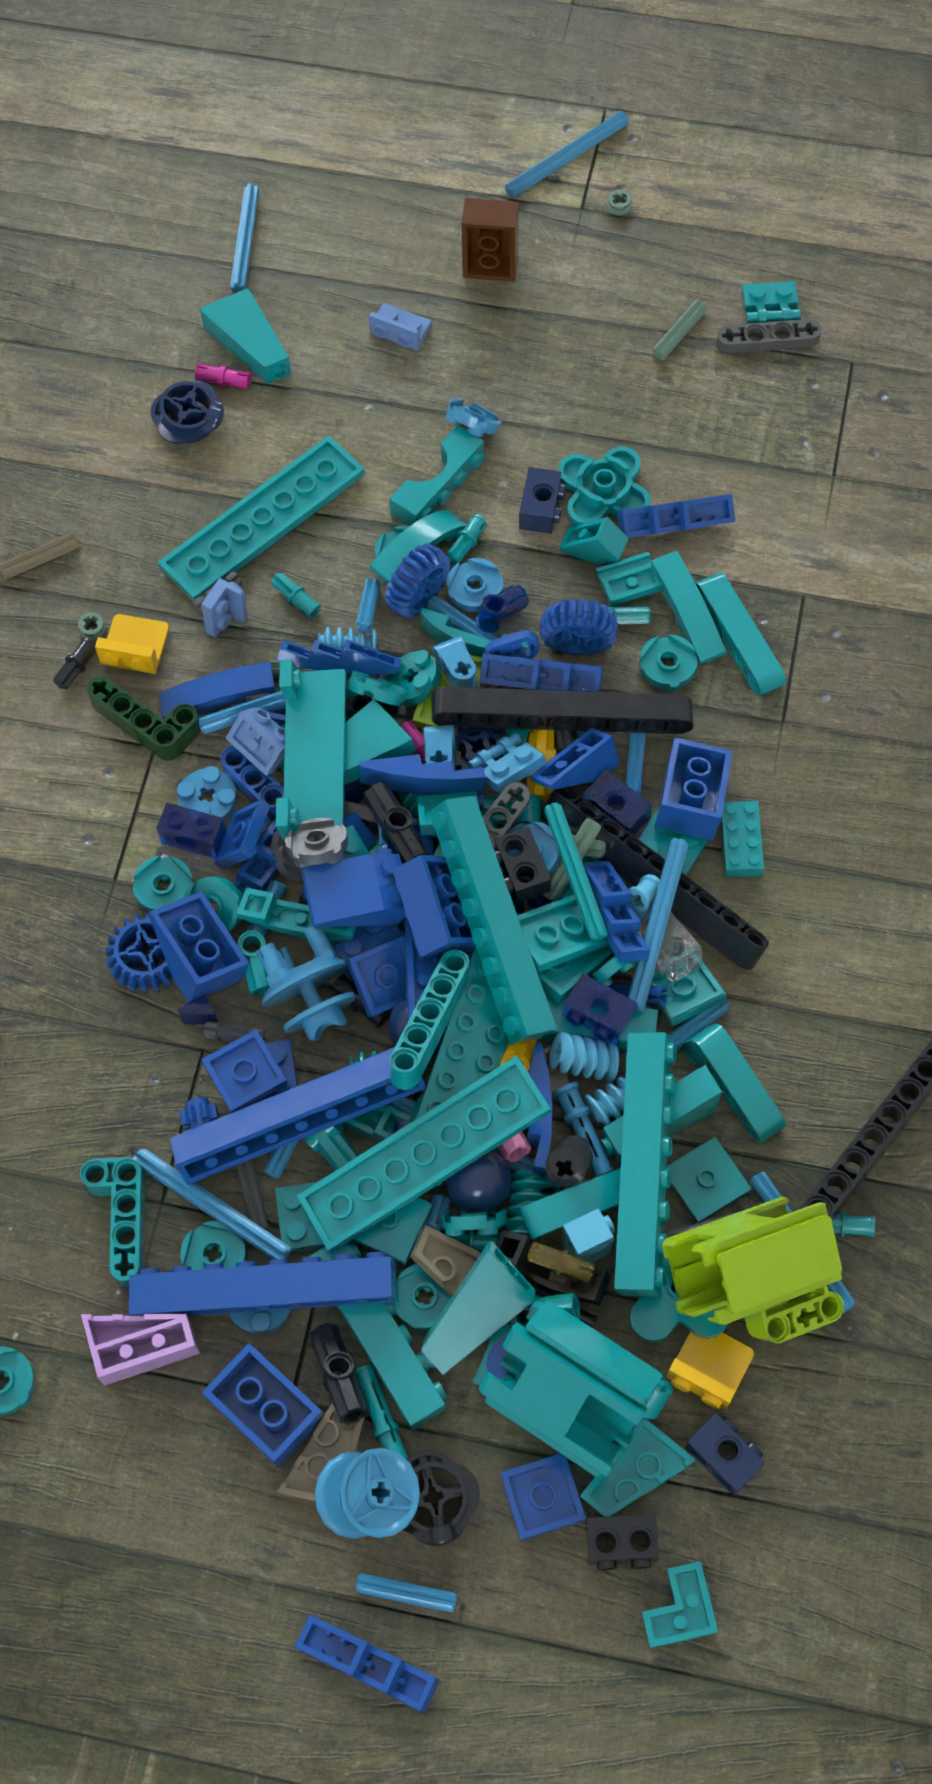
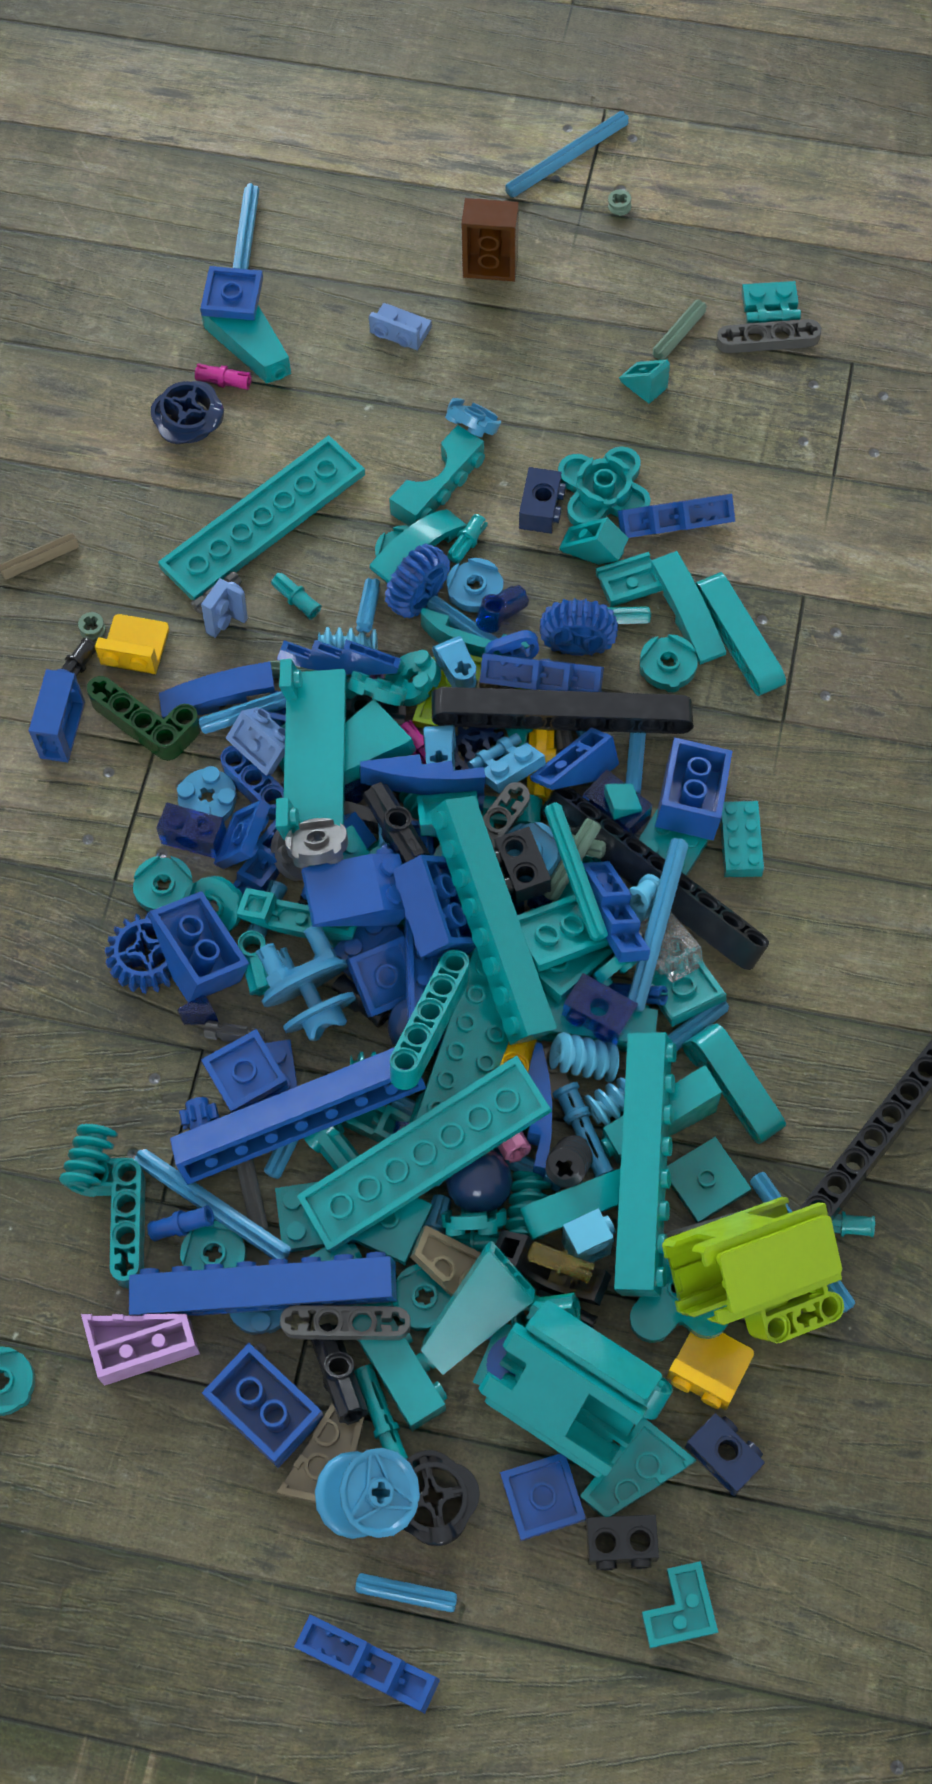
none -> blue window [29,669,85,763]
none -> teal piece [59,1124,118,1197]
none -> blue pin [147,1205,214,1242]
none -> blue plate [200,266,263,320]
none -> dark grey beam [280,1305,411,1340]
none -> teal slope [604,784,642,819]
none -> teal slope [619,359,670,404]

